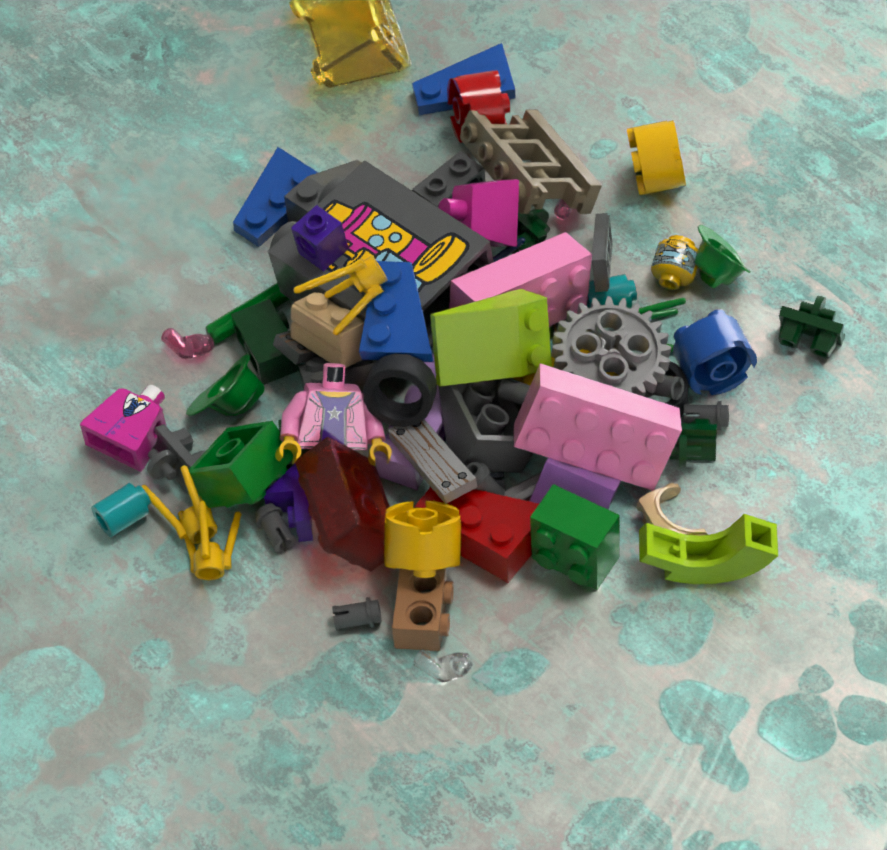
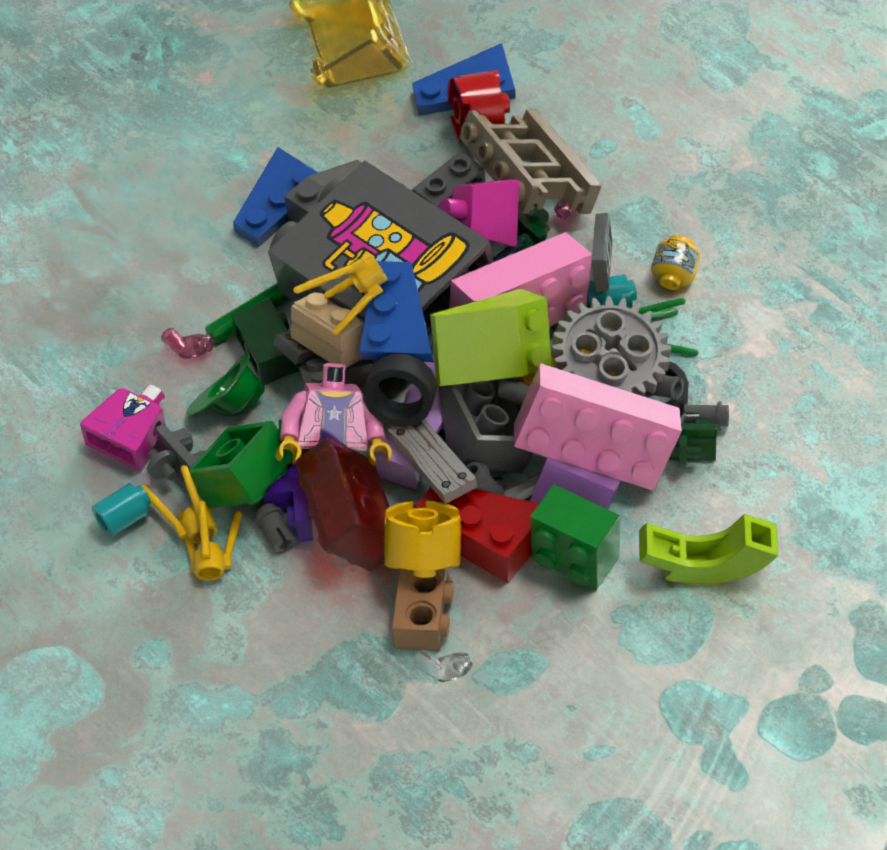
dark purple brick [291,205,349,272] -> none
dark grey pin [332,597,382,630] -> none
yellow brick [626,120,686,196] -> none
tan helmet [636,483,708,536] -> none
blue brick [673,309,757,395] -> none
green piece [695,224,751,288] -> none
dark green hips [779,295,845,359] -> none

